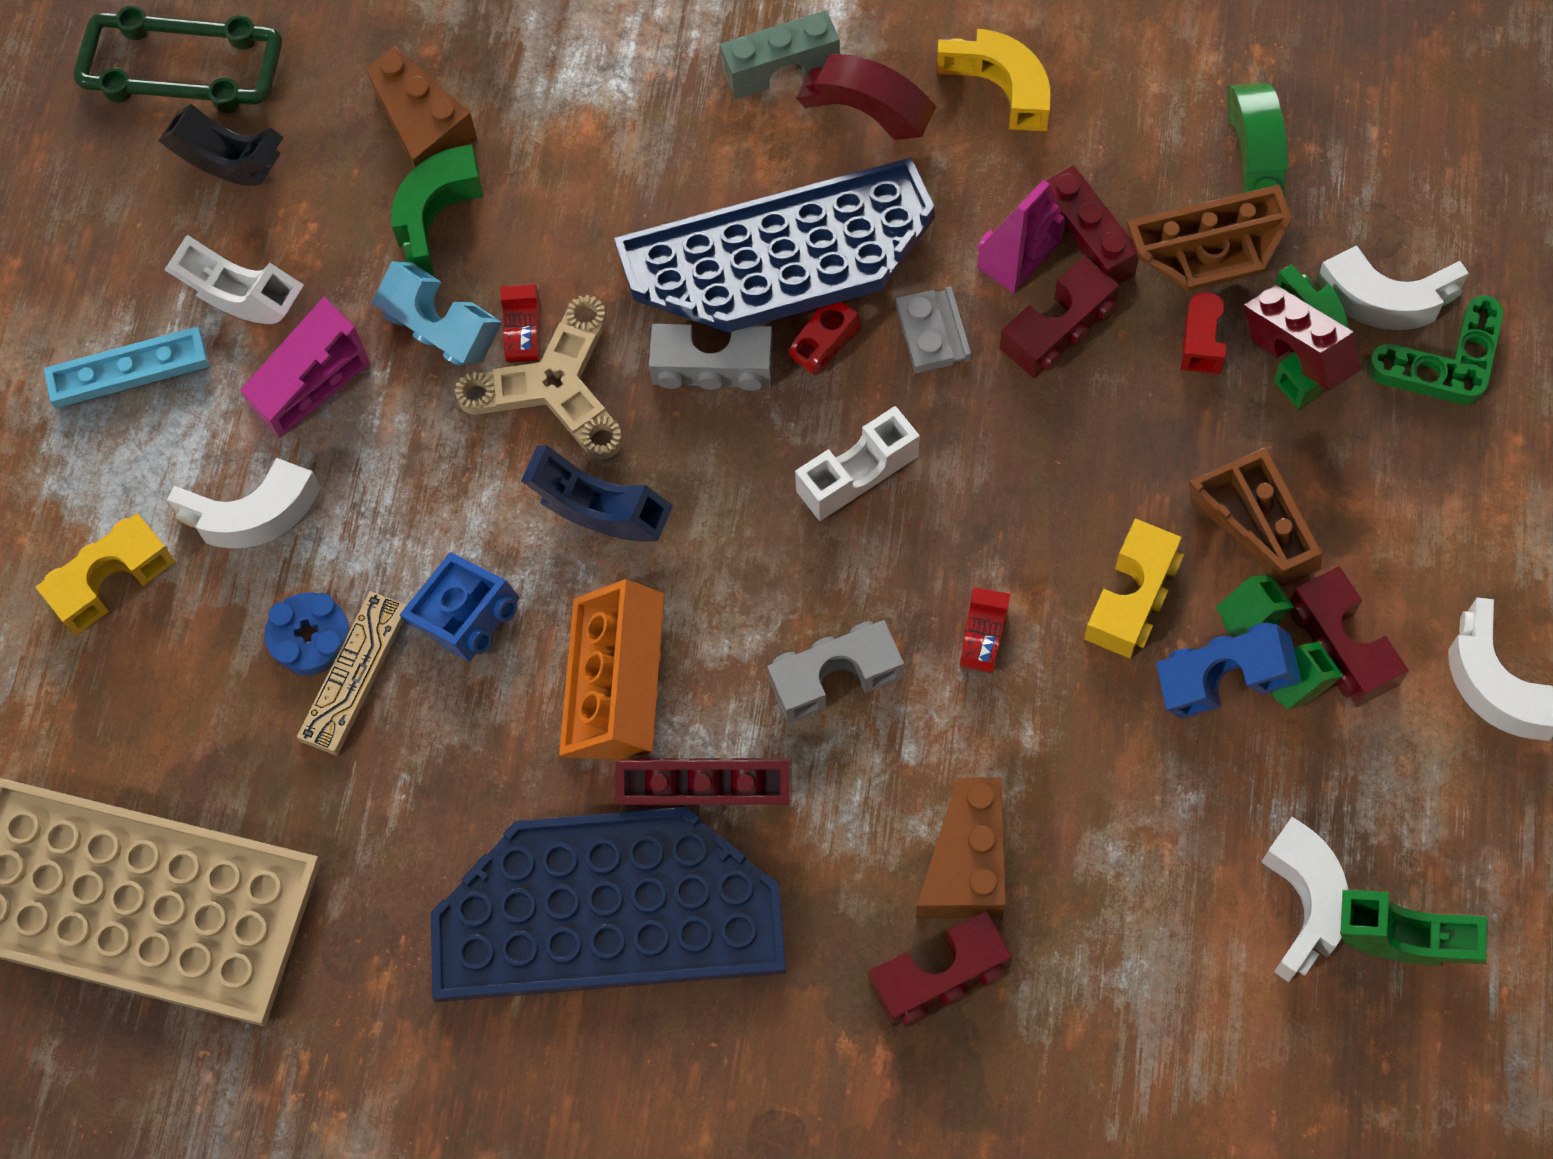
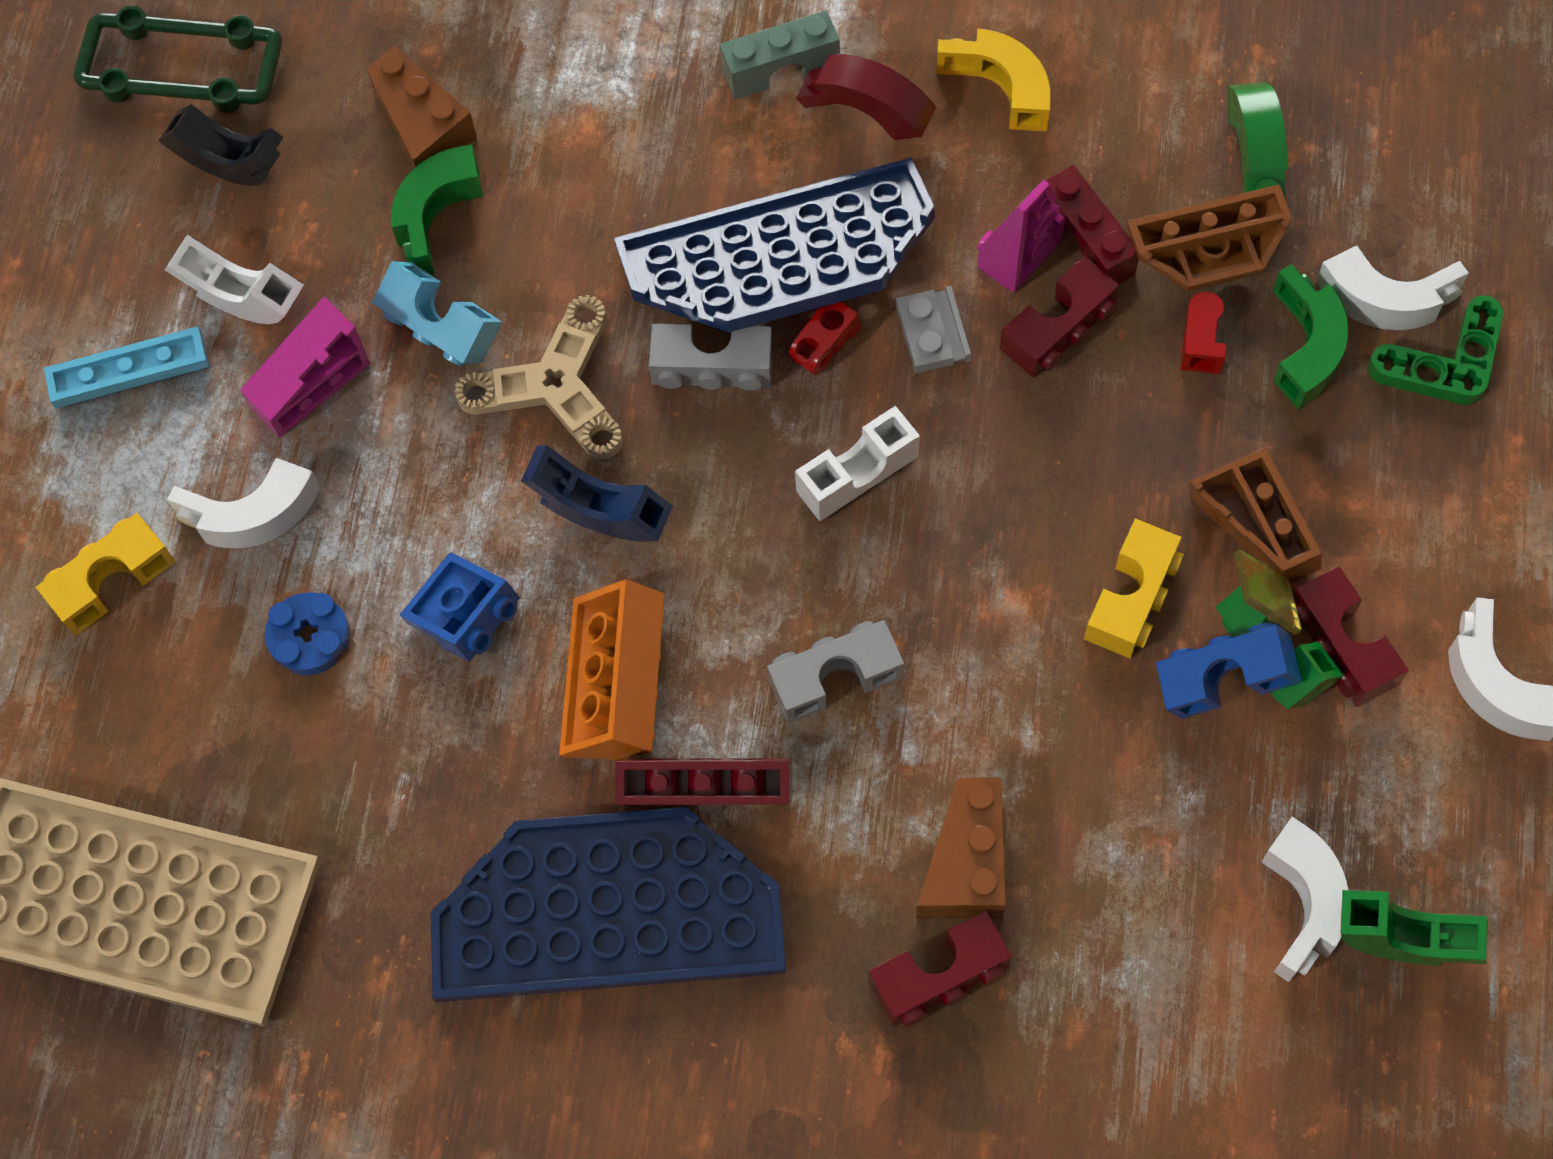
tan tile [297,591,407,756] -> none
red leg [500,284,541,363] -> none
red leg [960,587,1011,674] -> none
dark red arch [1244,285,1361,391] -> none
none -> clear yellow piece [1234,549,1301,635]

